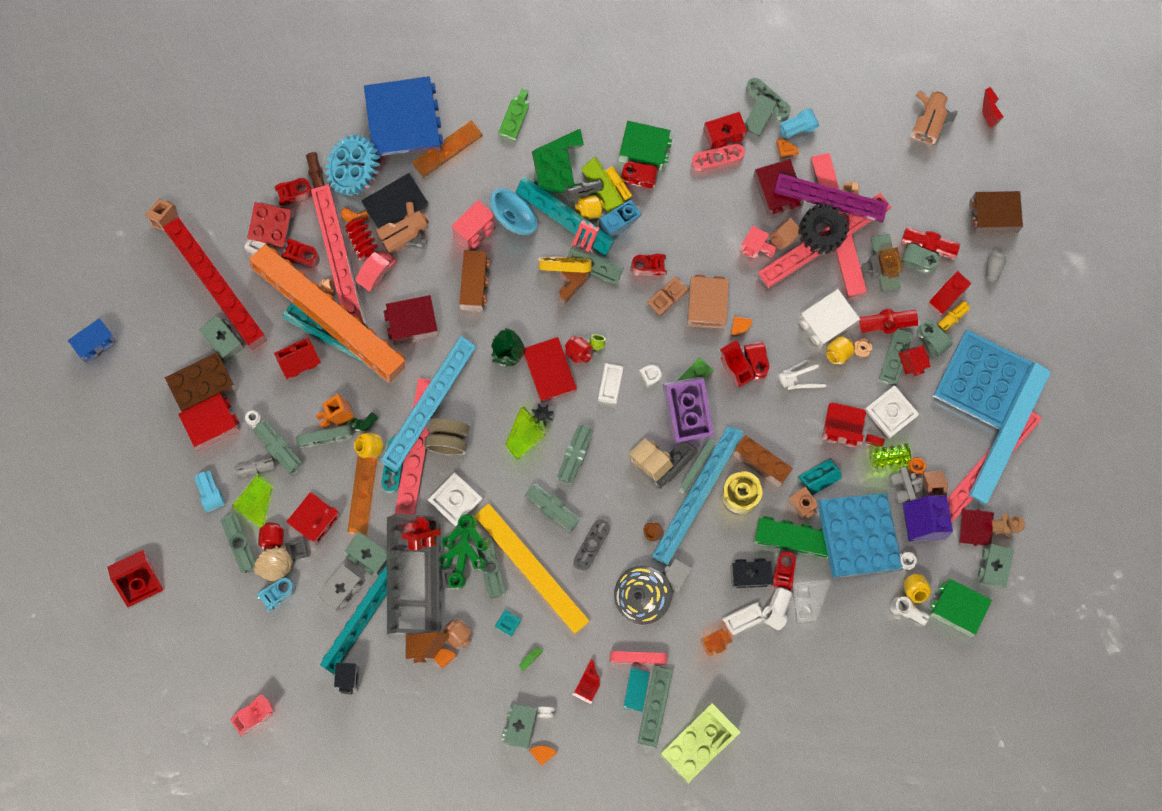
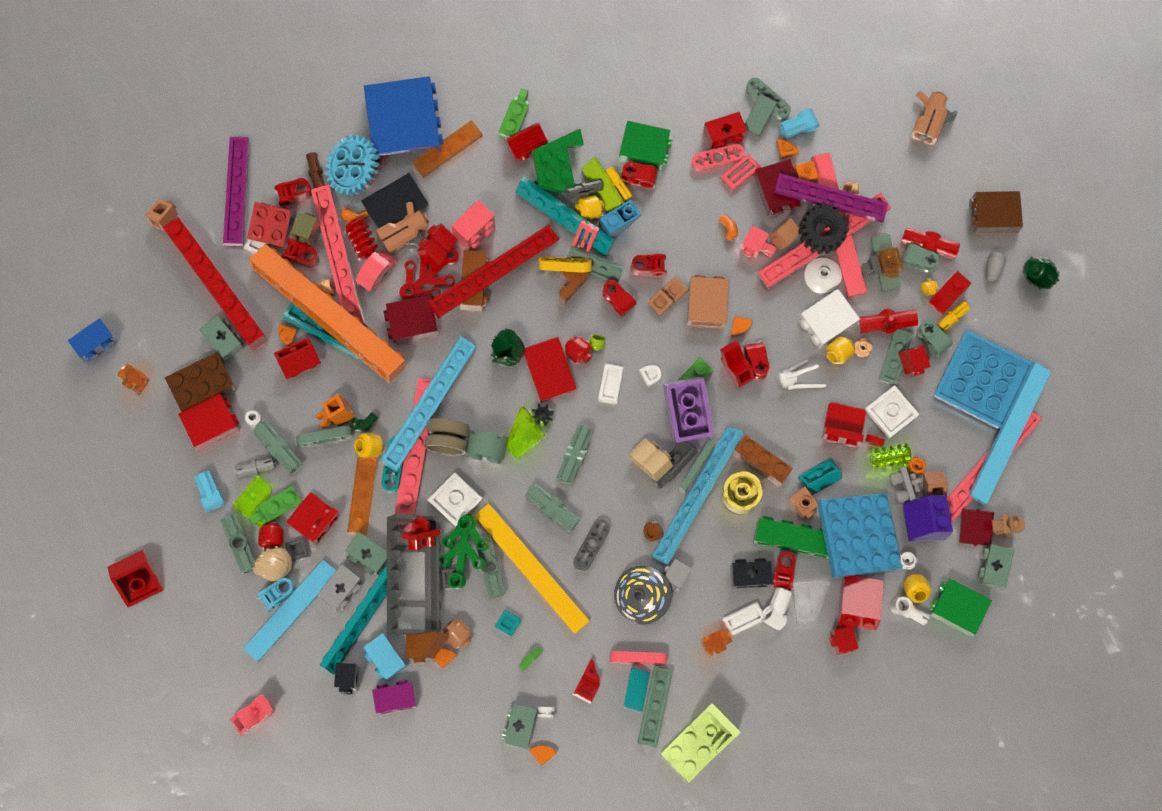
medium azure dish [490,188,538,235] -> none
red slope [982,87,1004,128] -> none
none -> clear orange brick [117,363,150,395]
none -> magenta plate [223,137,249,246]
none -> medium azure tile [243,560,336,662]
none -> bright green hinge [248,486,302,525]
none -> orange tile [278,323,298,346]
none -> olive brick [291,212,321,247]
none -> medium azure brick [363,633,407,681]
none -> magenta brick [372,680,417,715]
none -> red plant [399,249,459,300]
none -> red brick [416,223,457,268]
none -> red tile [428,225,560,319]
none -> sand green brick [466,430,508,464]
none -> red brick [504,123,549,161]
none -> red piece [602,280,637,317]
none -> orange arm [718,214,738,241]
none -> coral tile [720,153,761,191]
none -> orange brick [794,161,818,183]
none -> white dish [804,257,842,294]
none -> red brick [829,624,859,655]
none -> brick [838,576,884,631]
none -> yellow plate [921,278,938,296]
none -> dark green hair [1022,256,1059,290]

